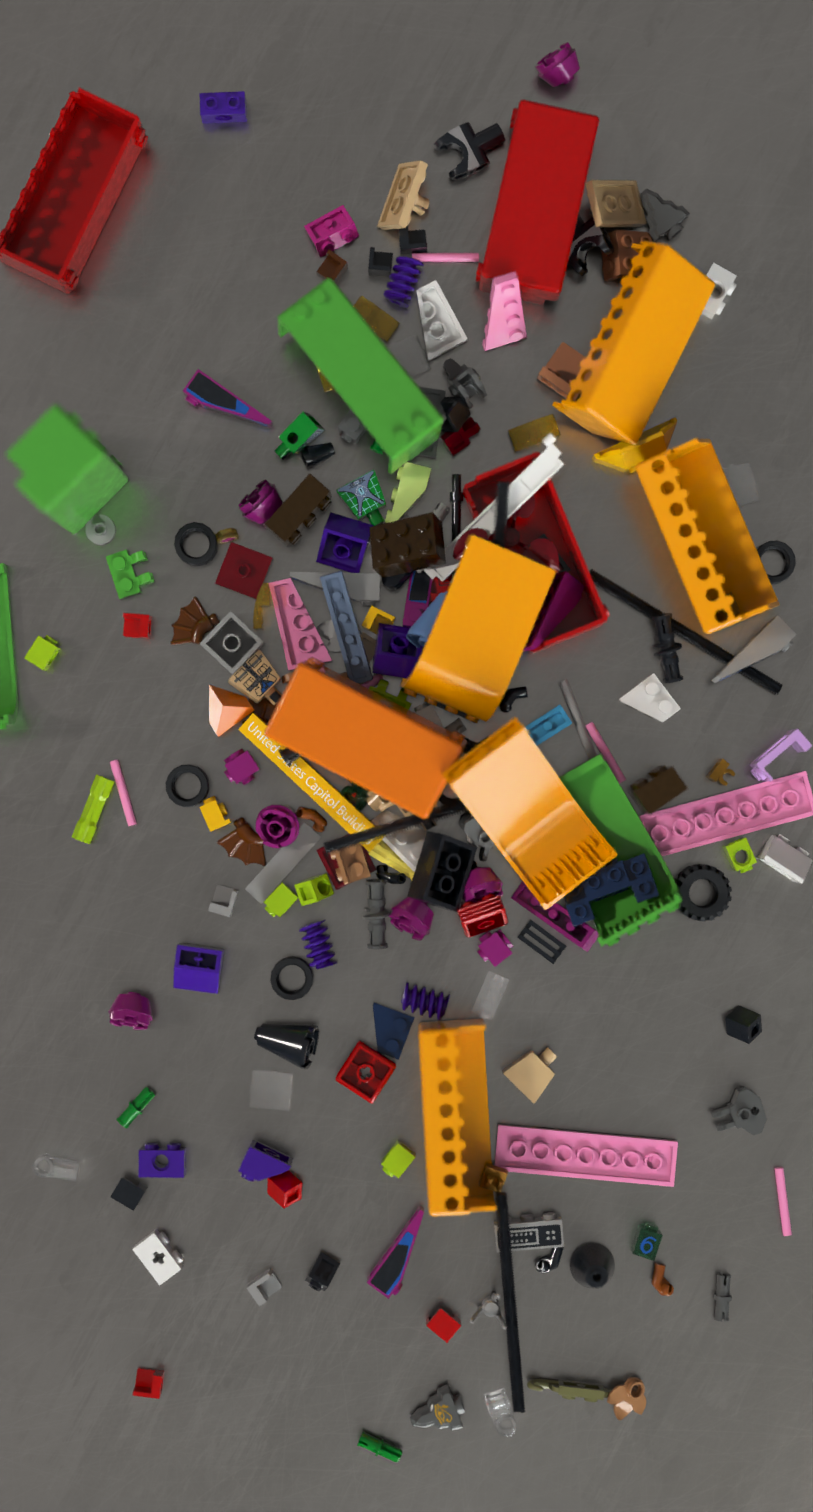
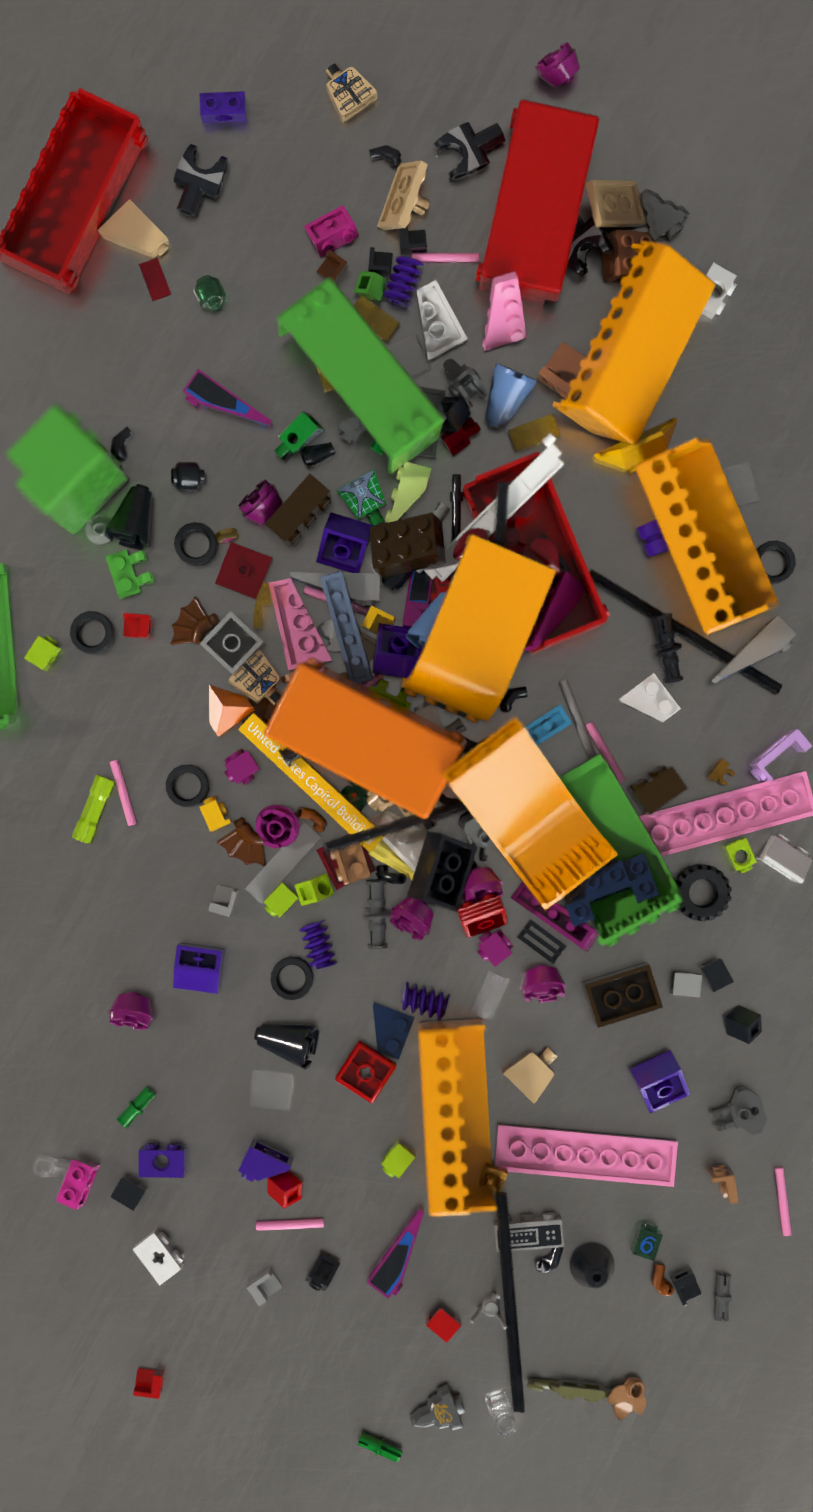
none -> dark pink bracket [56,1159,100,1210]
none -> black tyre [70,611,114,654]
none -> tan slope [97,199,169,258]
none -> black cone [104,484,152,550]
none -> black arm [110,426,134,460]
none -> dark red sticker [139,258,171,301]
none -> black head [171,462,205,491]
none -> black connector [173,144,228,217]
none -> clear green head [193,275,226,311]
none -> bright pink bar [256,1218,324,1231]
none -> bright pink bar [303,585,369,616]
none -> tan torso [326,63,377,123]
none -> bright green plate [354,271,387,301]
none -> black arm [369,145,402,166]
none -> medium blue cone [485,363,537,429]
none -> magenta cone [521,965,566,1003]
none -> dark brown brick [582,962,663,1028]
none -> dark purple slope [630,1050,691,1114]
none -> dark purple wheel [637,519,669,558]
none -> black panel [670,1268,701,1307]
none -> light grey panel [671,972,702,998]
none -> black panel [699,958,734,992]
none -> medium nougat bracket [708,1165,739,1204]

